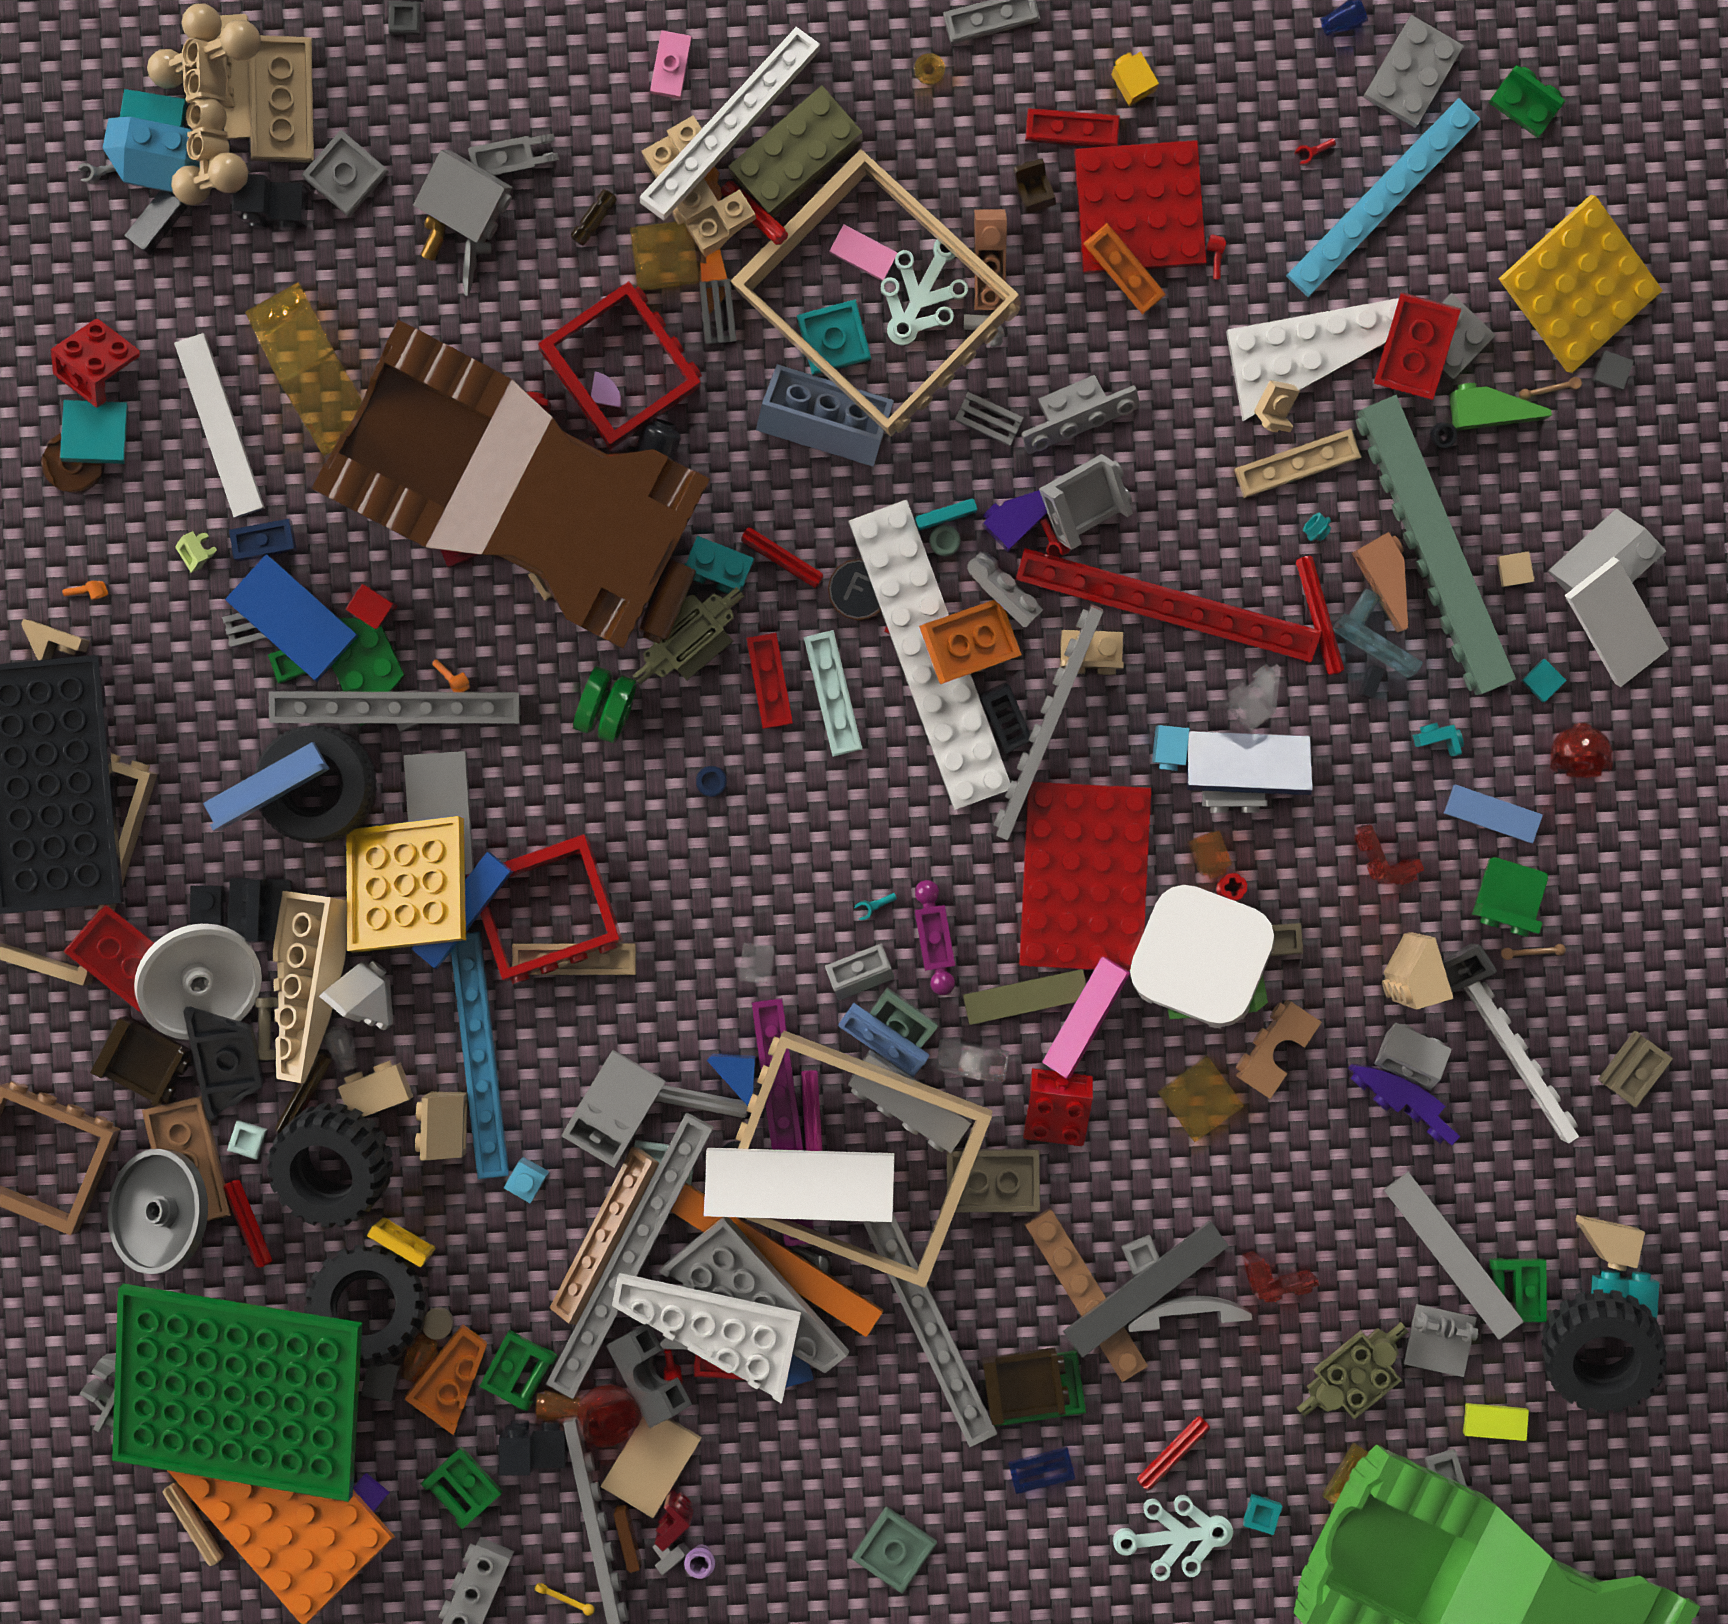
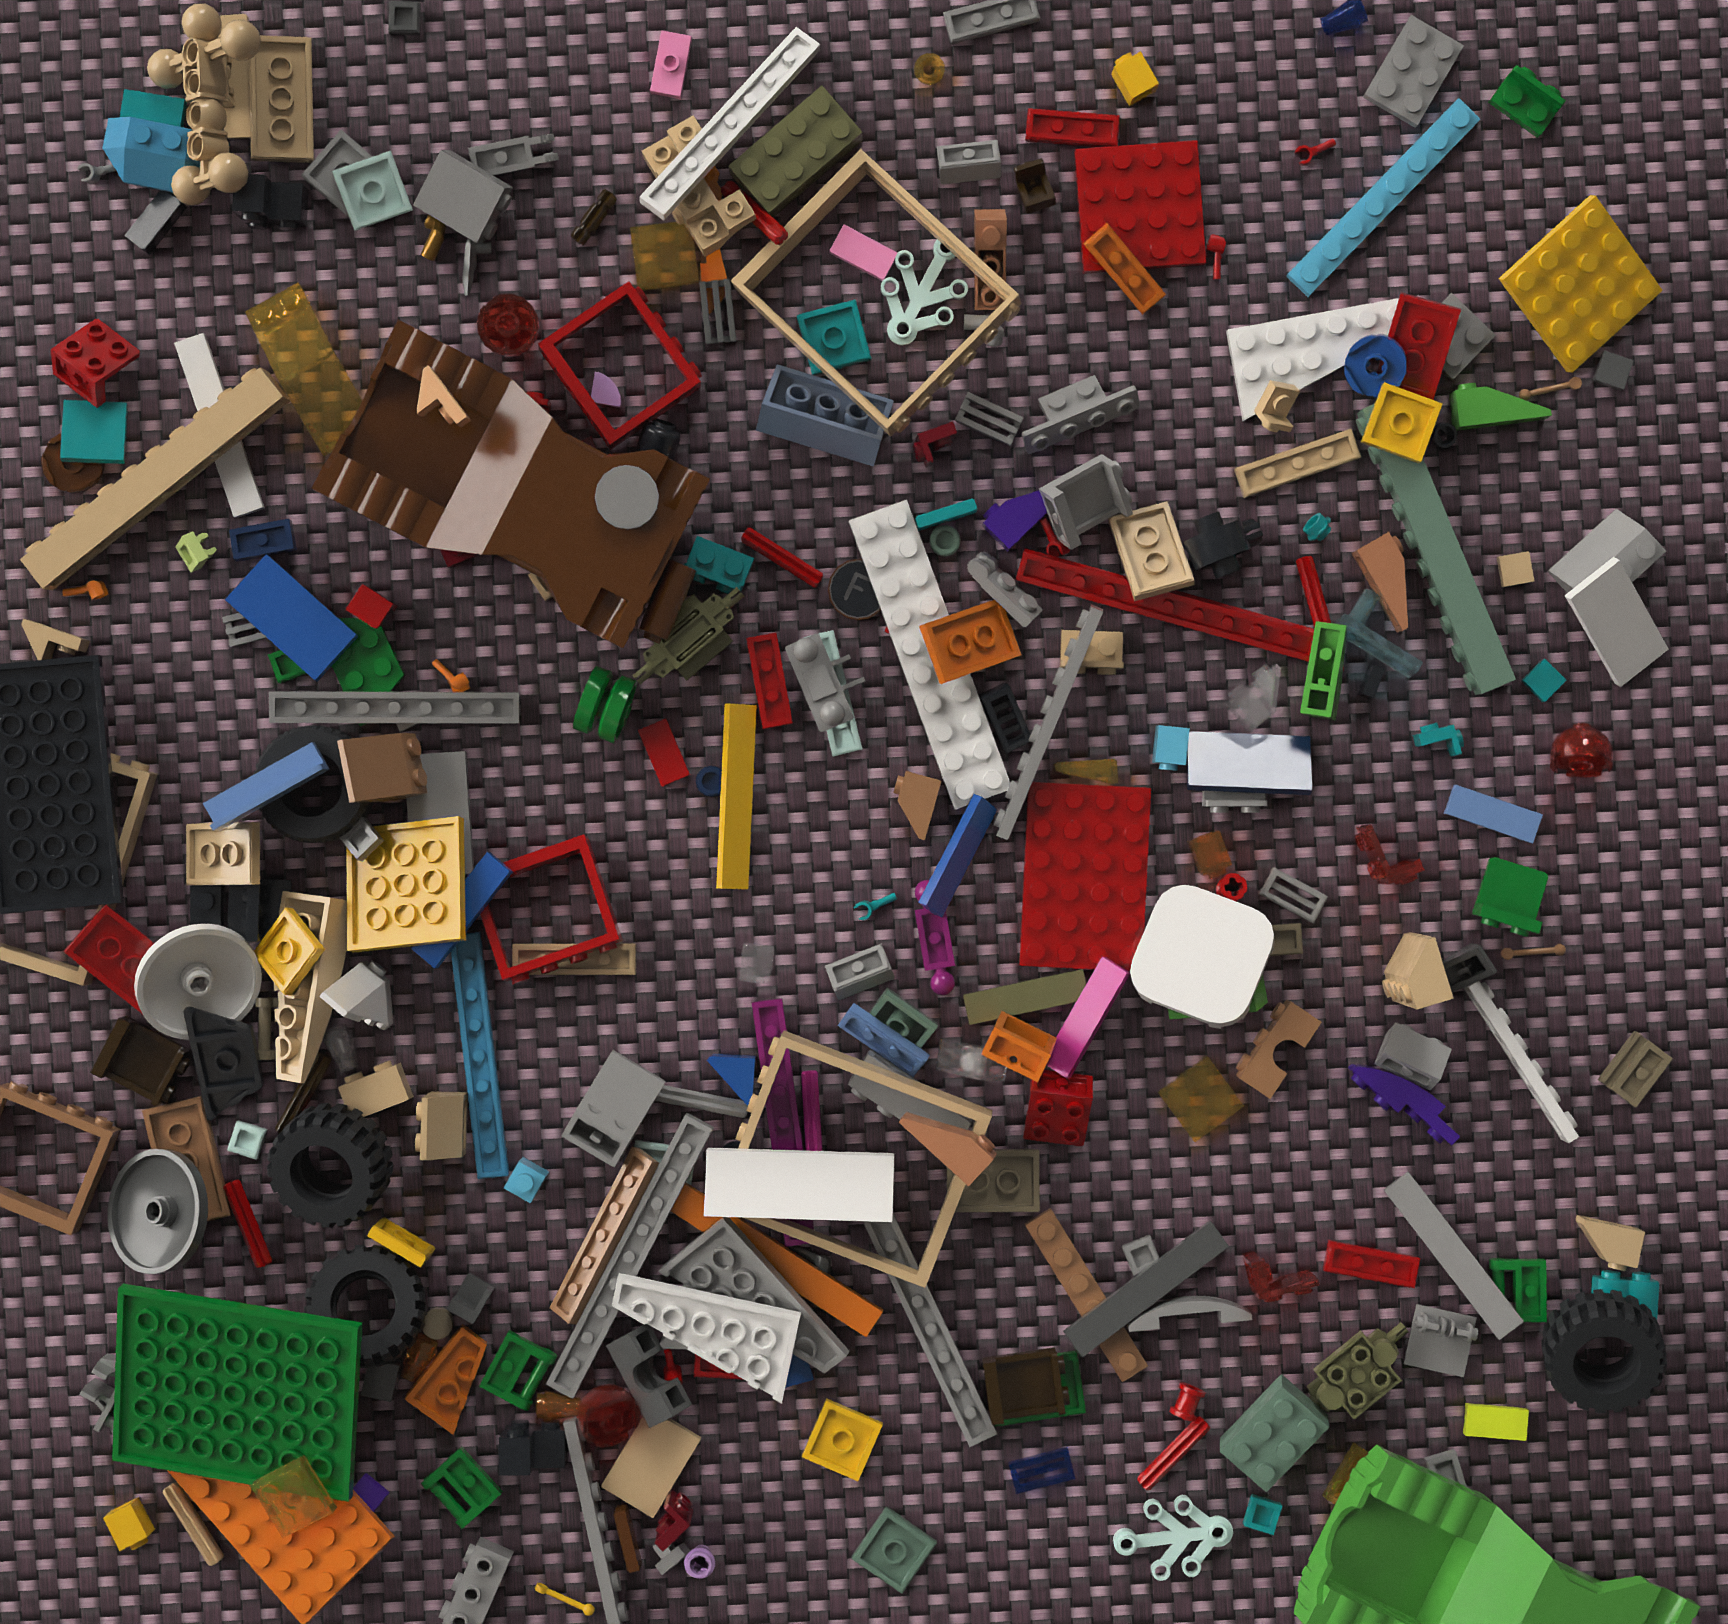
none -> tan brick [20,367,291,590]
none -> yellow brick [103,1497,155,1551]
none -> tan tile [186,822,260,885]
none -> clear yellow plate [250,1455,337,1538]
none -> yellow tile [254,907,325,995]
none -> light aqua tile [332,151,413,231]
none -> medium nougat slope [337,733,427,803]
none -> light grey plate [339,817,384,862]
none -> light nougat slope [417,365,471,428]
none -> dark grey panel [447,1273,495,1324]
none -> clear red cylinder [477,293,540,357]
none -> light grey tile [595,465,659,530]
none -> red tile [638,718,691,787]
none -> yellow tile [716,704,757,889]
none -> light grey piece [785,633,865,732]
none -> yellow plate [802,1398,883,1481]
none -> medium nougat slope [893,771,941,840]
none -> nougat slope [899,1112,997,1186]
none -> dark red bracket [912,421,957,468]
none -> blue tile [918,794,997,917]
none -> light grey slope [937,140,1001,184]
none -> orange window [981,1011,1057,1082]
none -> clear yellow slope [1053,759,1118,784]
none -> tan tile [1108,501,1195,601]
none -> red bush [1169,1382,1206,1422]
none -> black piece [1183,511,1263,579]
none -> sand green brick [1220,1374,1329,1492]
none -> light grey tile [1258,867,1328,923]
none -> bright green slope [1300,621,1347,721]
none -> red tile [1323,1240,1420,1289]
none -> blue plate [1344,334,1407,397]
none -> yellow plate [1361,382,1442,464]

